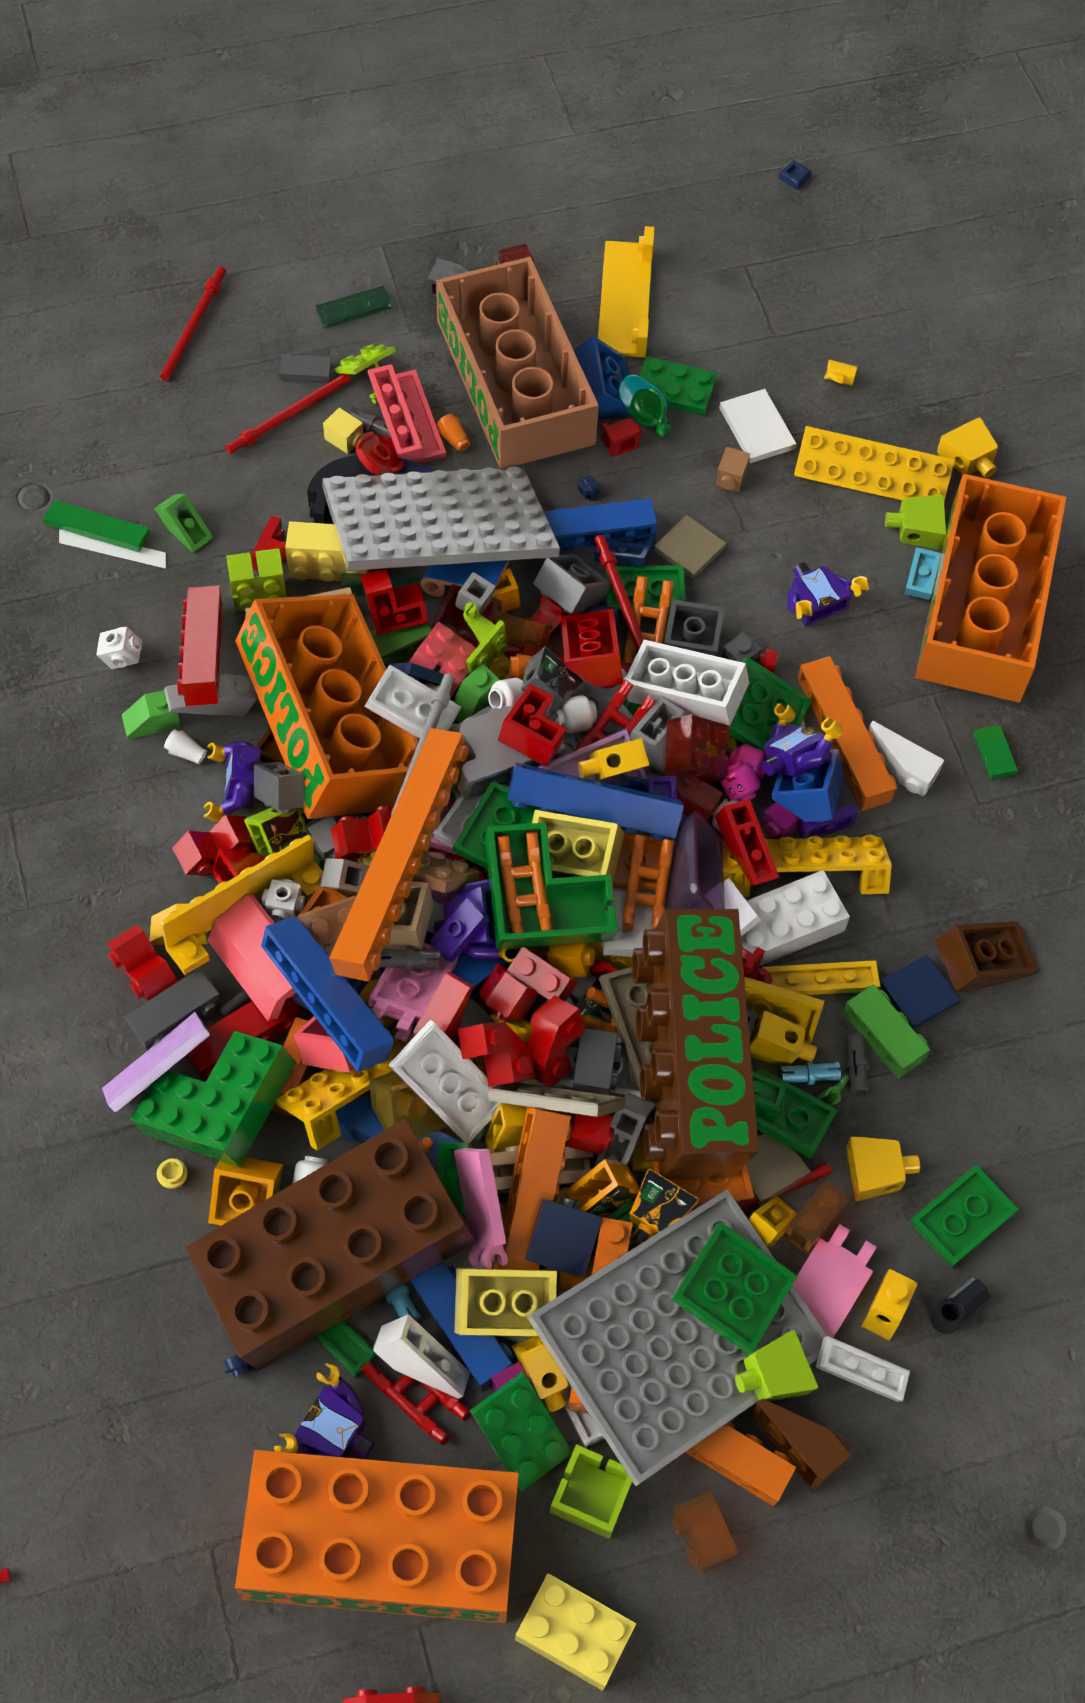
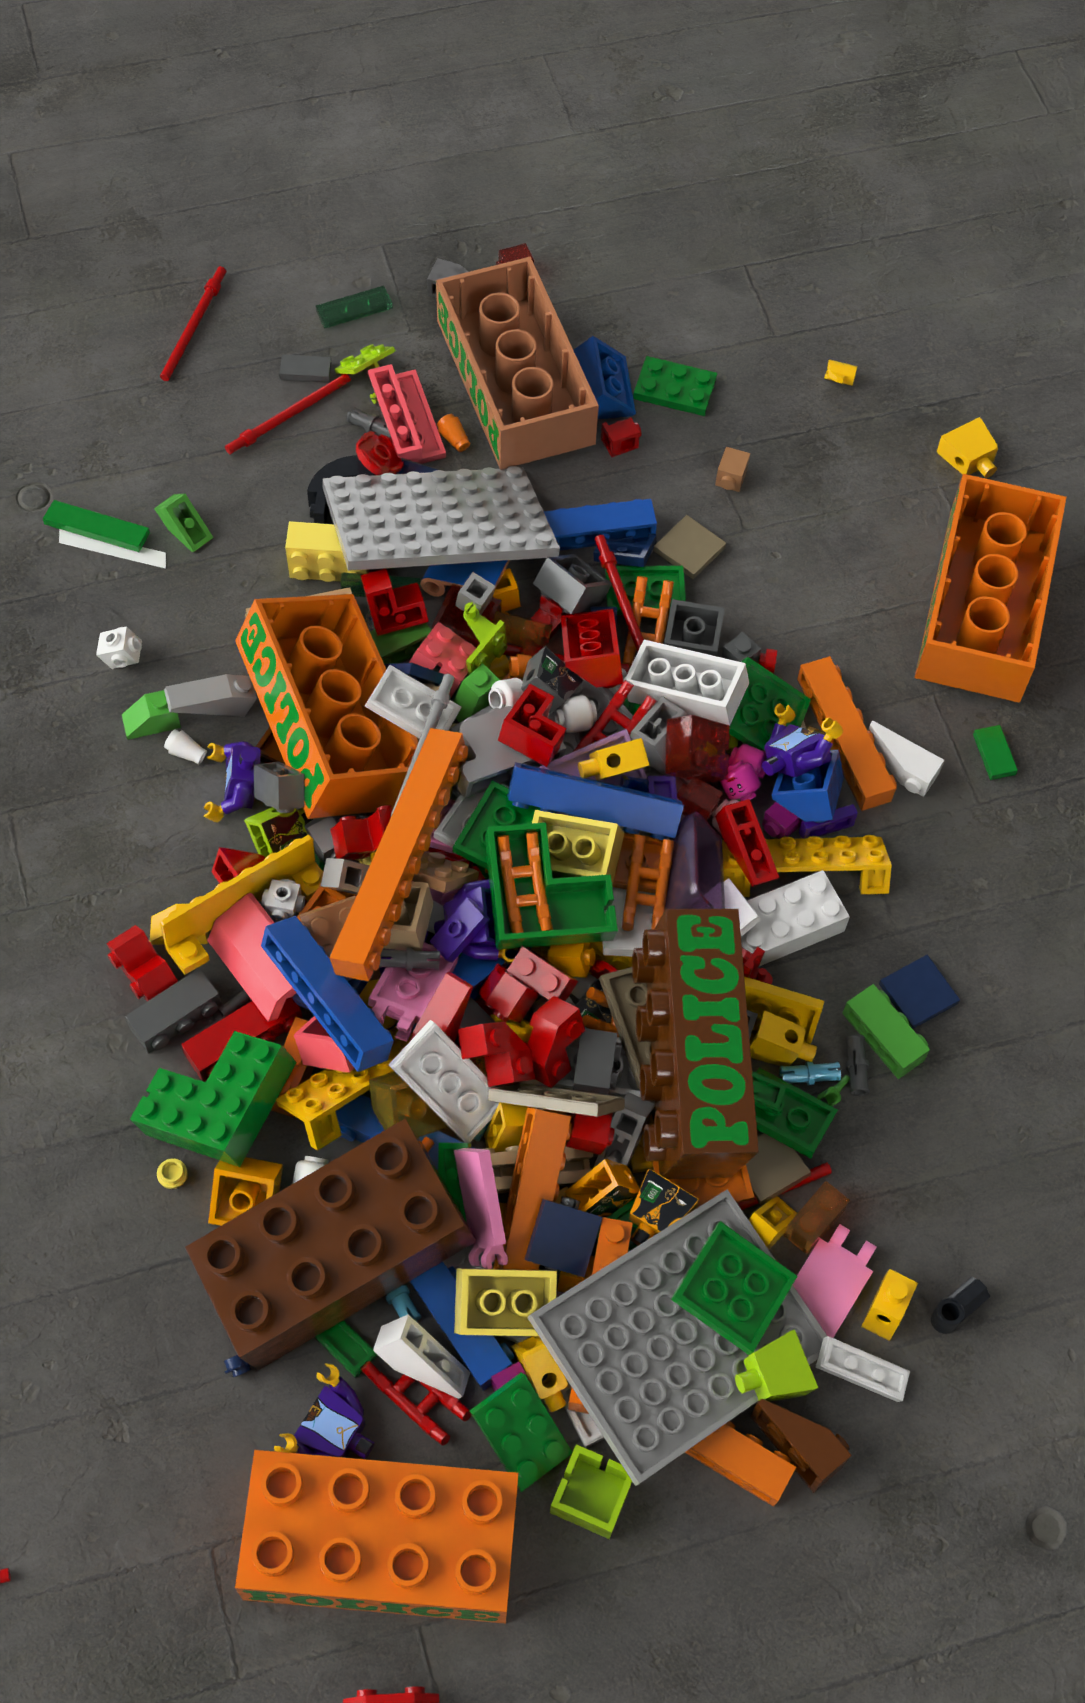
lavender tile [102,1012,210,1112] -> none
red brick [173,815,255,876] -> none
brick [177,585,223,706] -> none
lime piece [226,548,287,612] -> none
red slope [251,515,287,572] -> none
light yellow brick [323,408,363,454] -> none
light yellow brick [515,1573,636,1691] -> none
dark blue plate [577,475,600,500] -> none
yellow bracket [598,226,654,358] -> none
green hair [619,375,672,437] -> none
clear orange brick [671,1491,739,1574] -> none
white tile [719,389,796,463] -> none
yellow plate [762,960,880,995] -> none
dark blue tile [779,160,812,190] -> none
torso [787,562,869,627] -> none
yellow bracket [794,426,955,501] -> none
yellow torso [846,1137,920,1201] -> none
lime torso [885,495,946,550] -> none
medium azure plate [904,547,942,600] -> none
green plate [909,1164,1019,1268] -> none
reddish brown slope [935,921,1039,992] -> none

